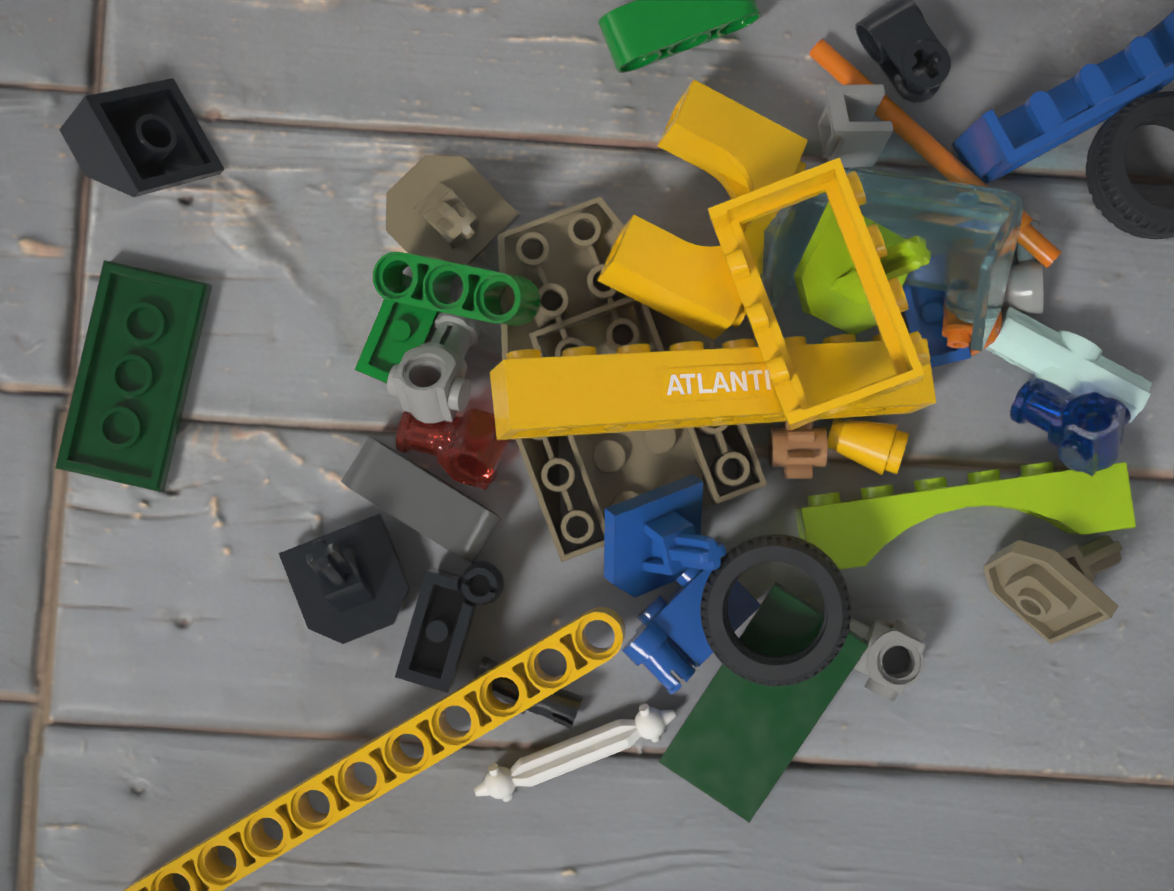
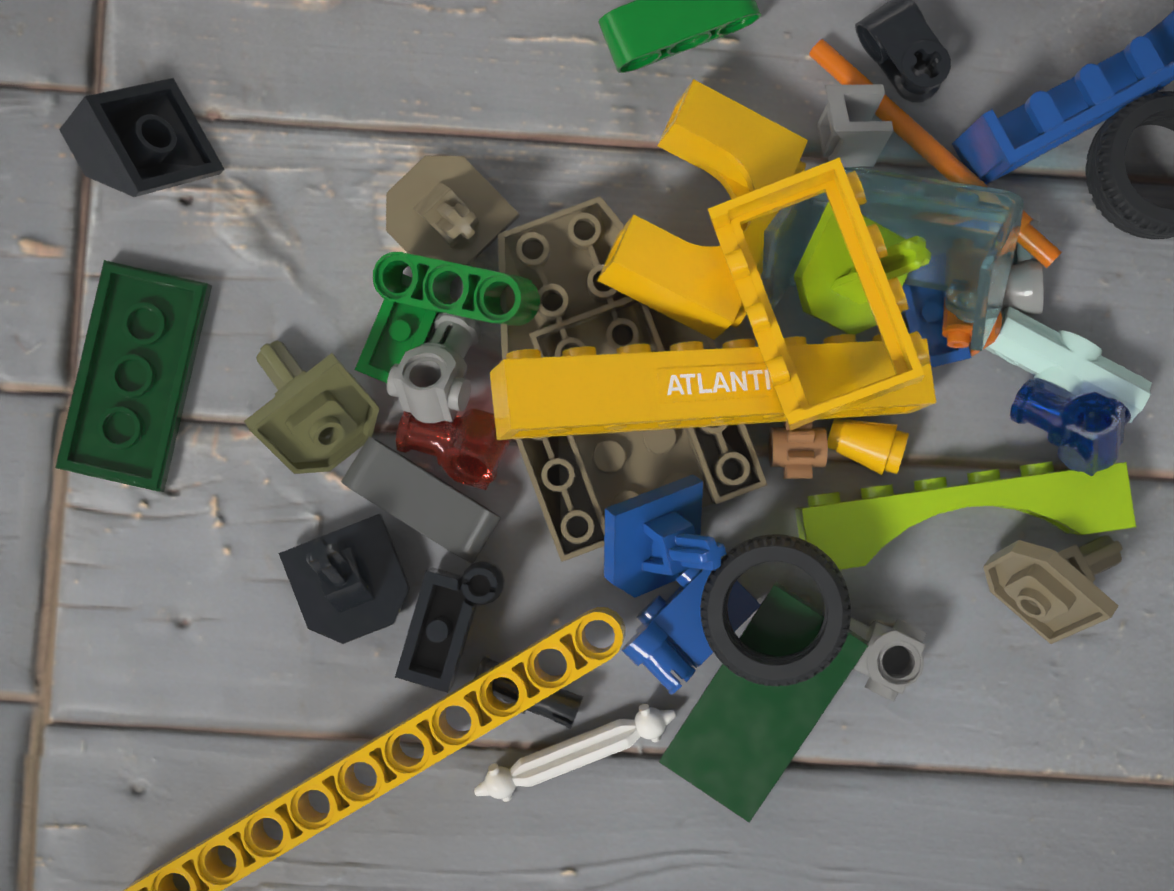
none -> olive piece [244,340,379,474]

